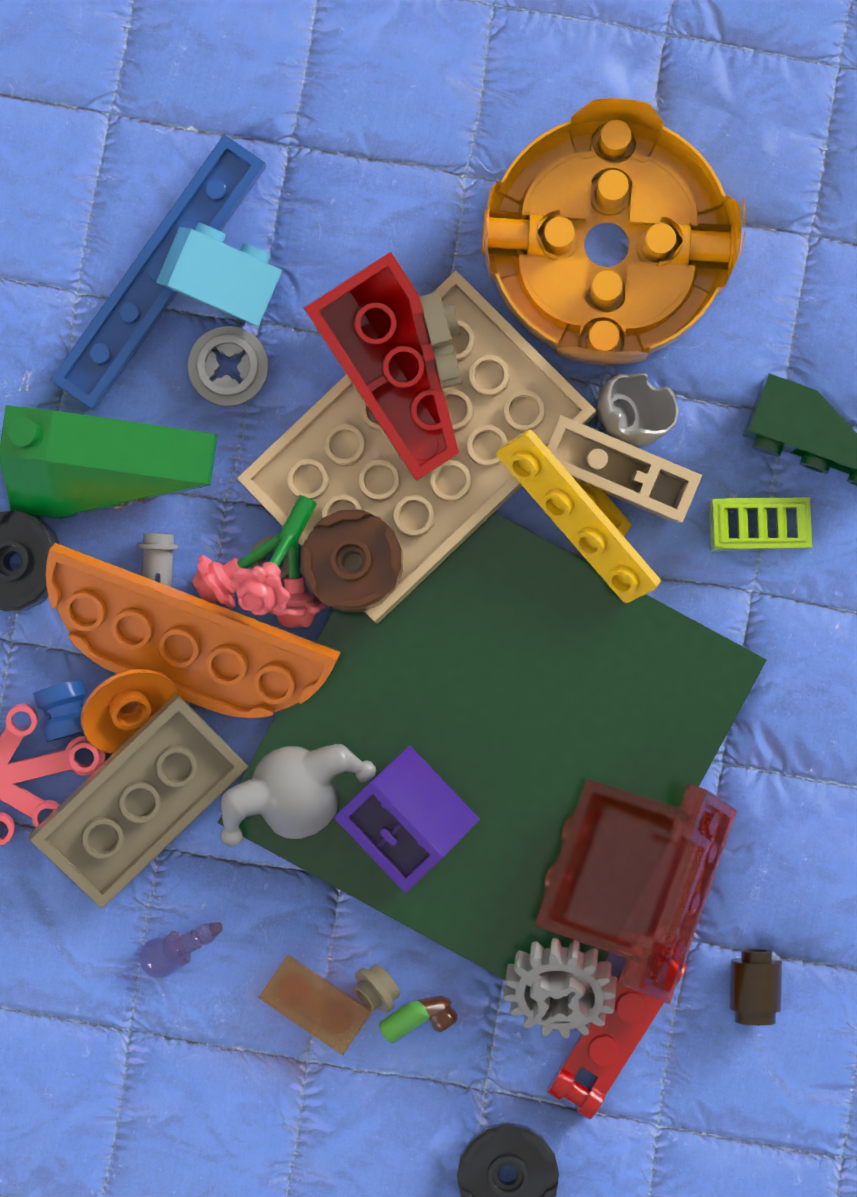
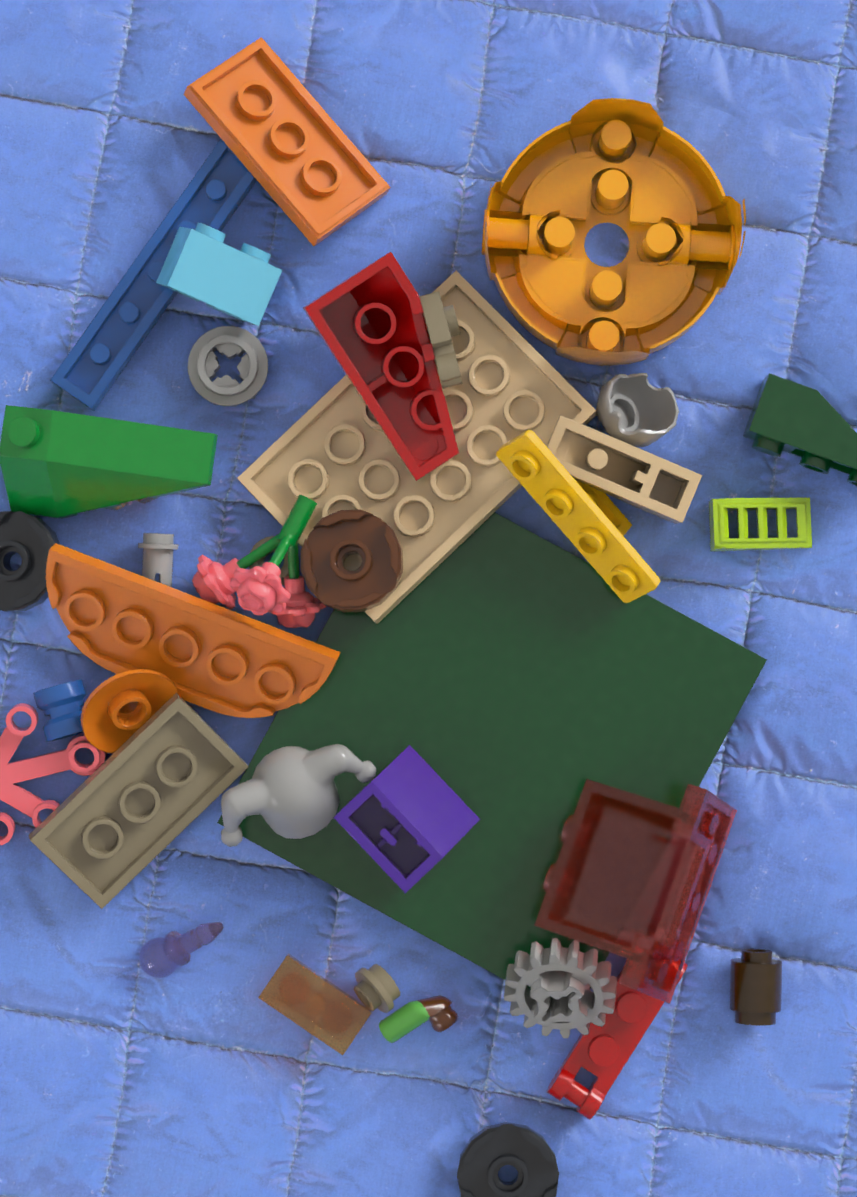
none -> orange tile [184,37,390,246]

